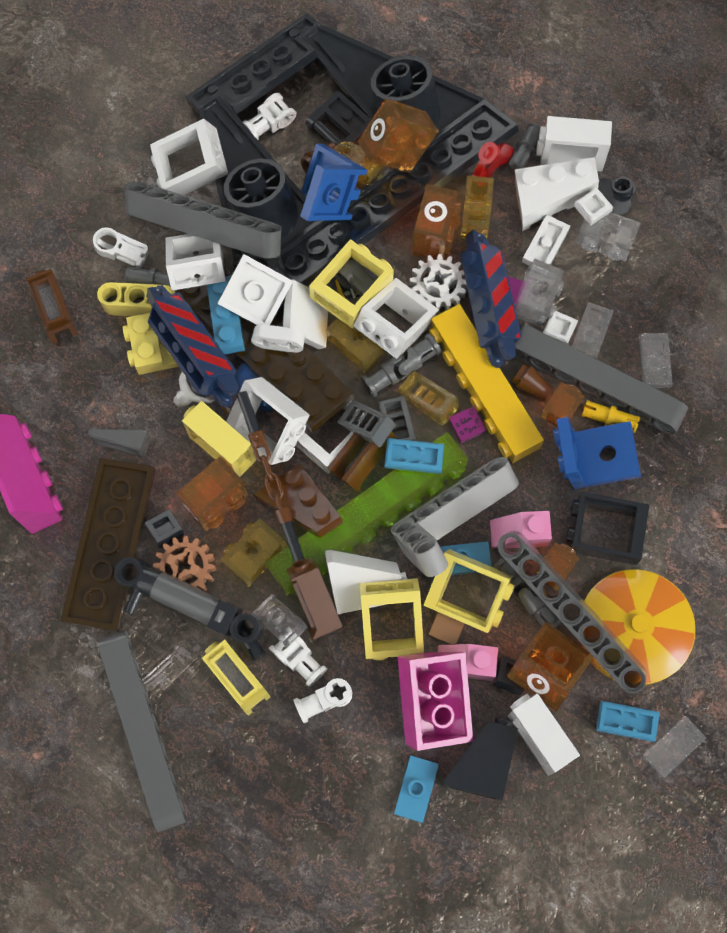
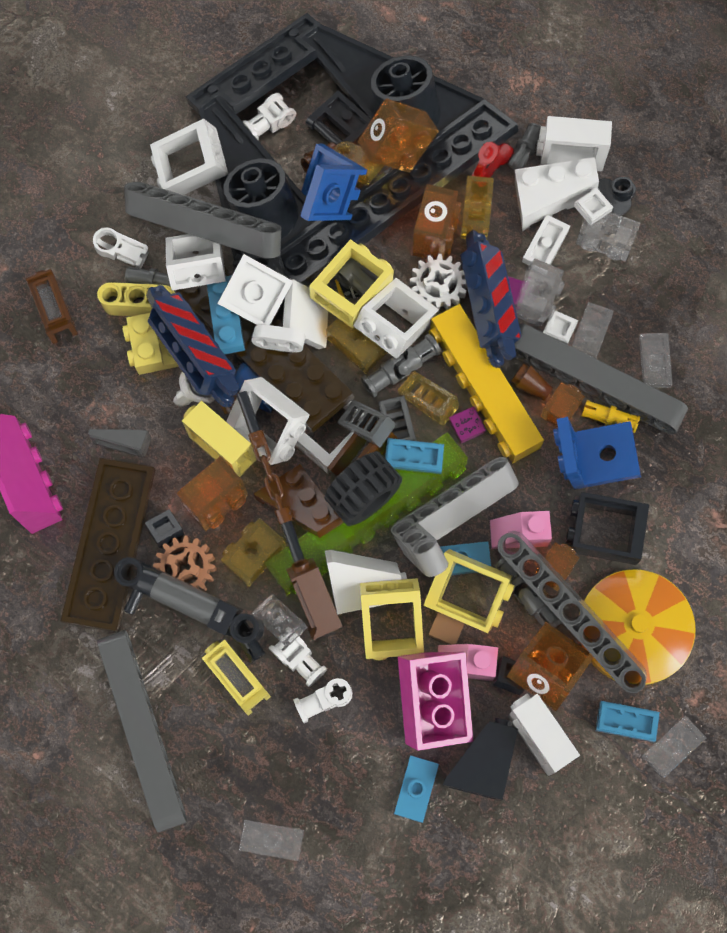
none -> clear plate [239,820,304,861]
none -> black tyre [324,451,402,526]

